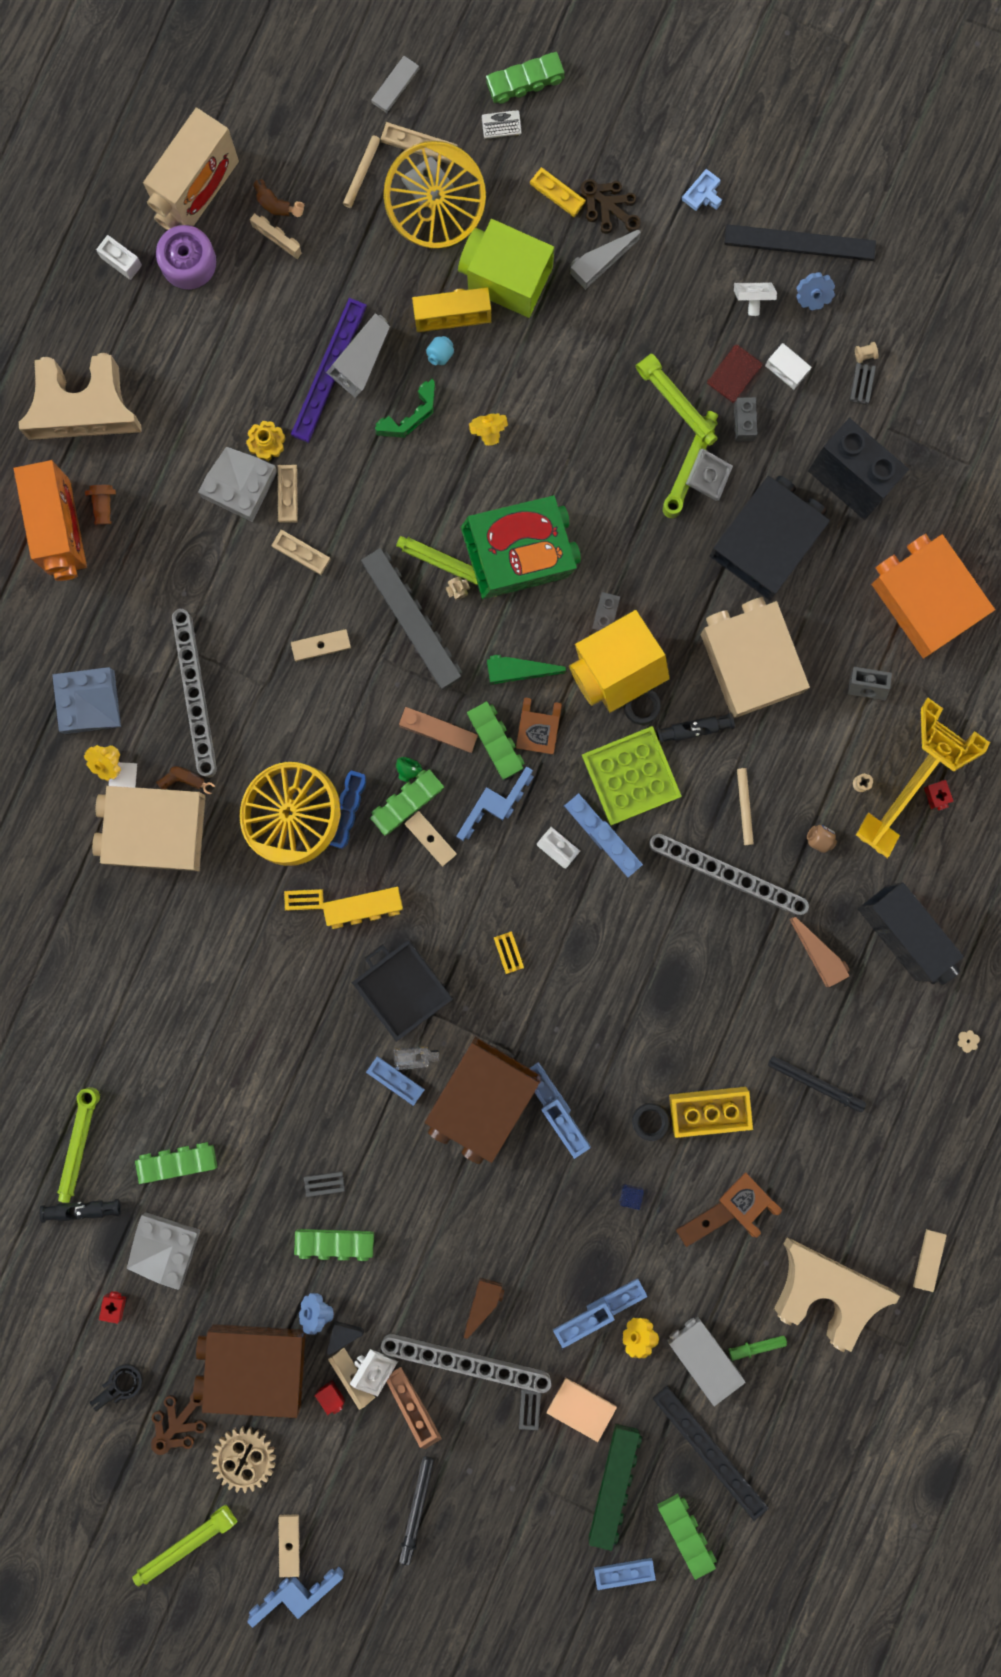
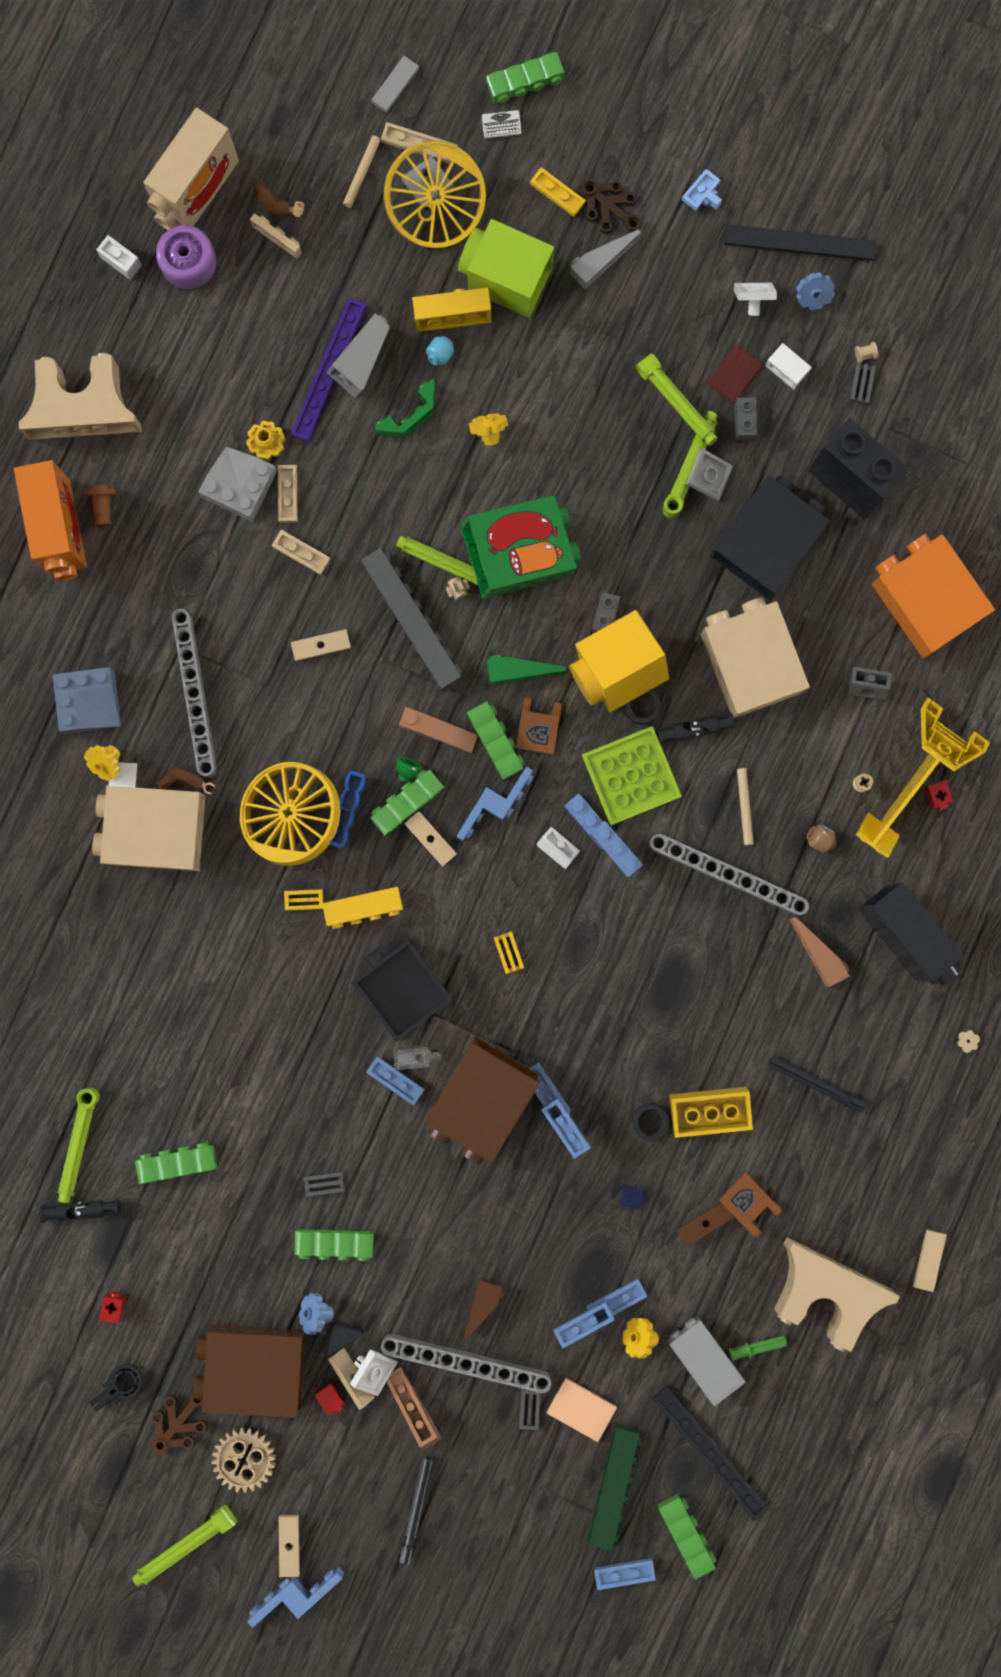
light grey slope [127,1212,200,1290] -> none

